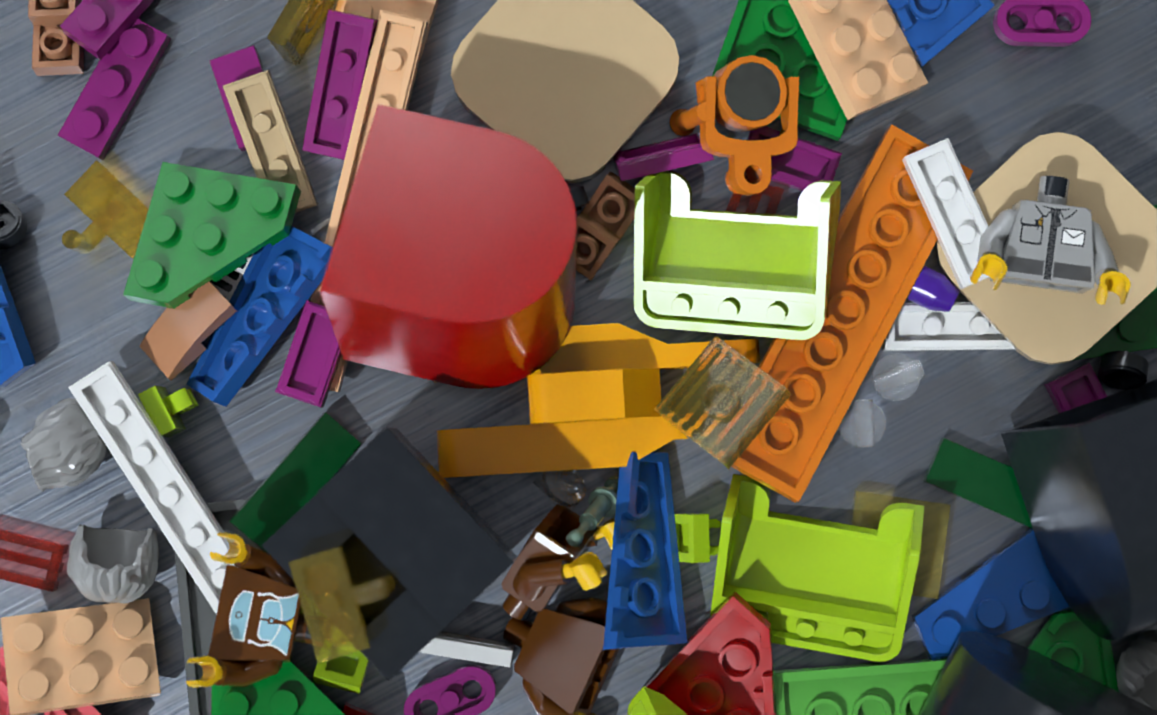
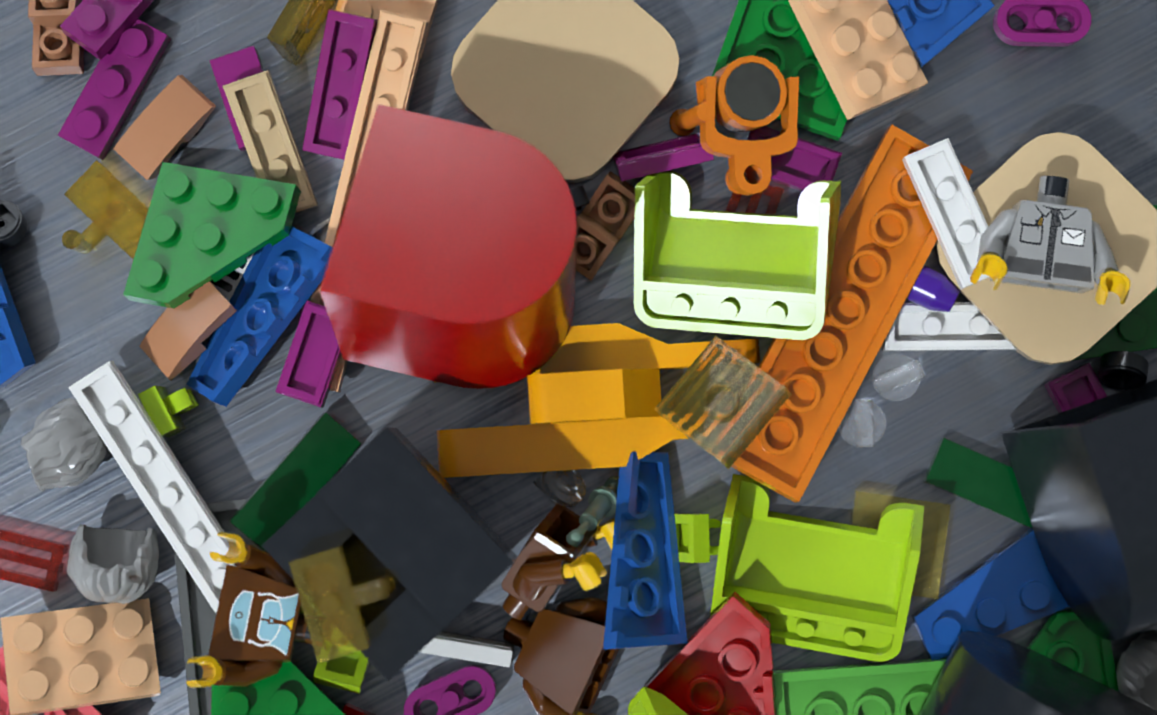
none -> nougat slope [113,75,216,180]

